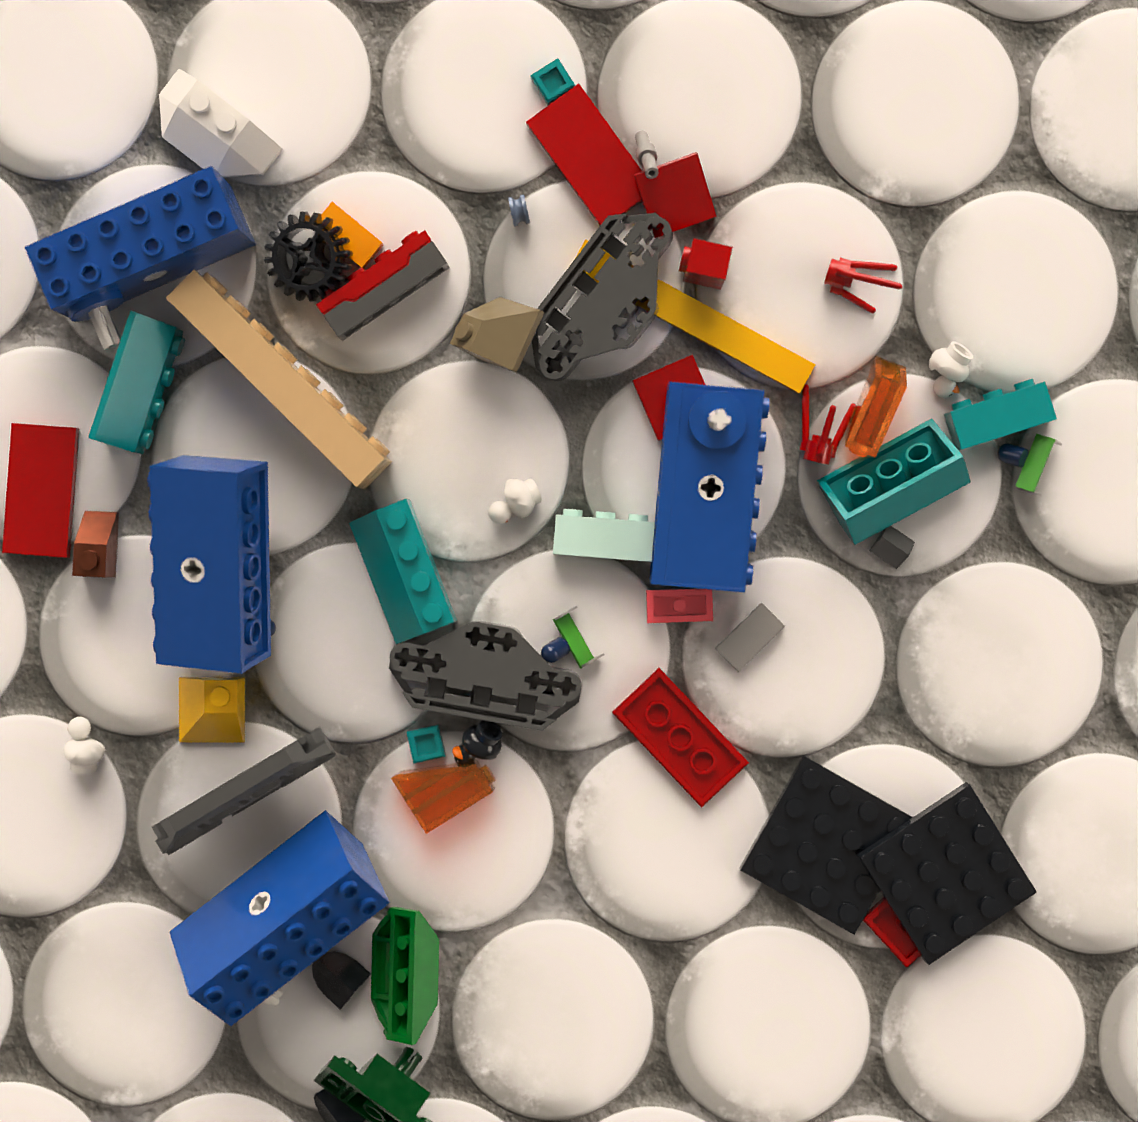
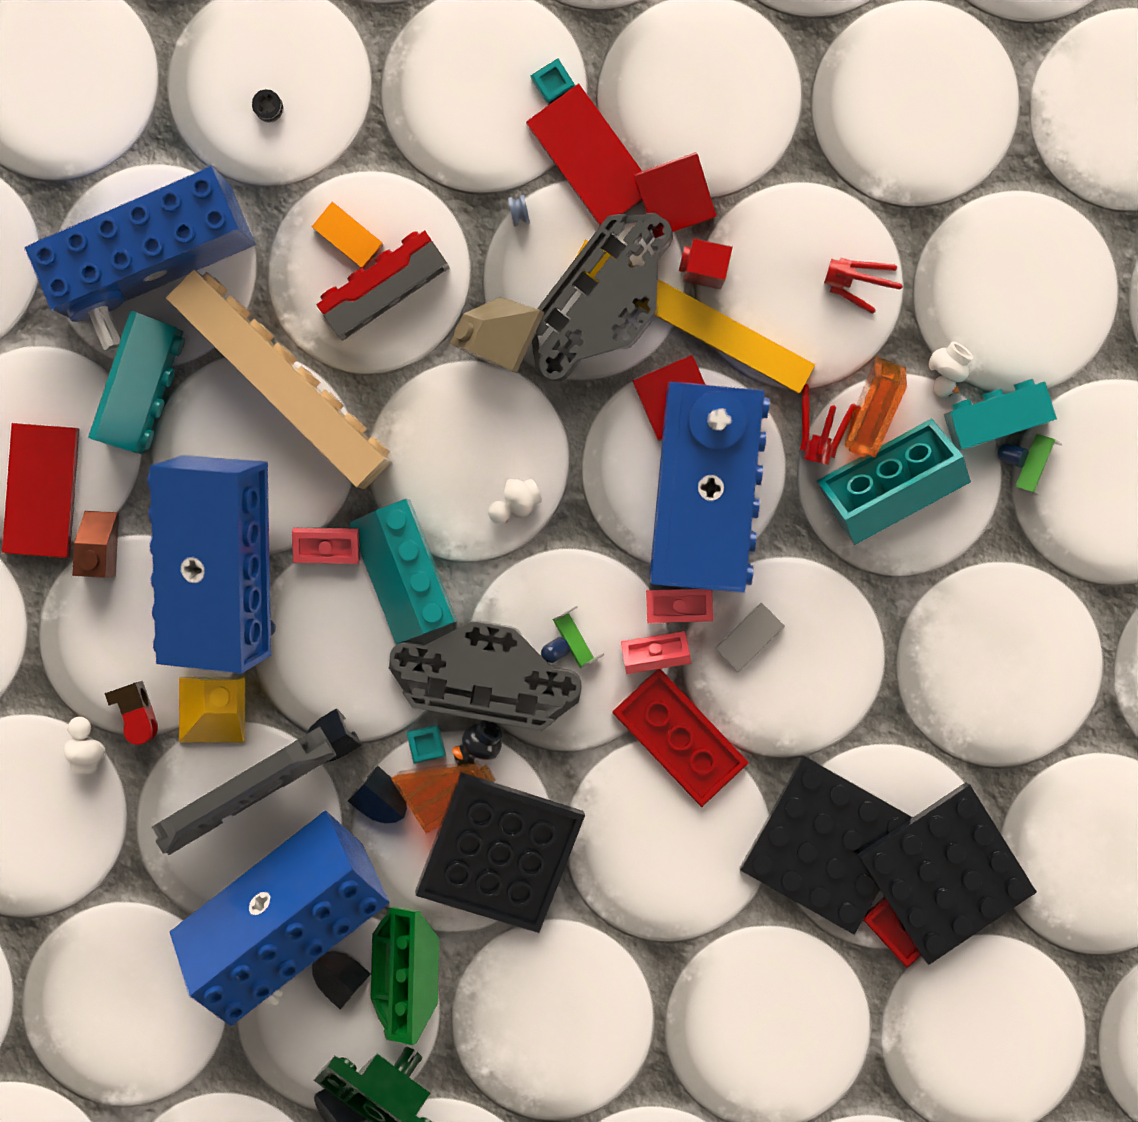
white wedge [159,69,283,178] -> none
black gear [264,212,353,302] -> none
light aqua brick [553,509,655,562] -> none
light grey bar [635,131,659,179] -> none
dark grey slope [869,526,915,569] -> none
none -> leg [104,681,158,745]
none -> black bush [252,89,284,122]
none -> coral plate [292,528,360,564]
none -> black brick [306,708,362,763]
none -> black brick [348,765,407,824]
none -> black plate [415,772,585,933]
none -> coral plate [621,631,691,674]

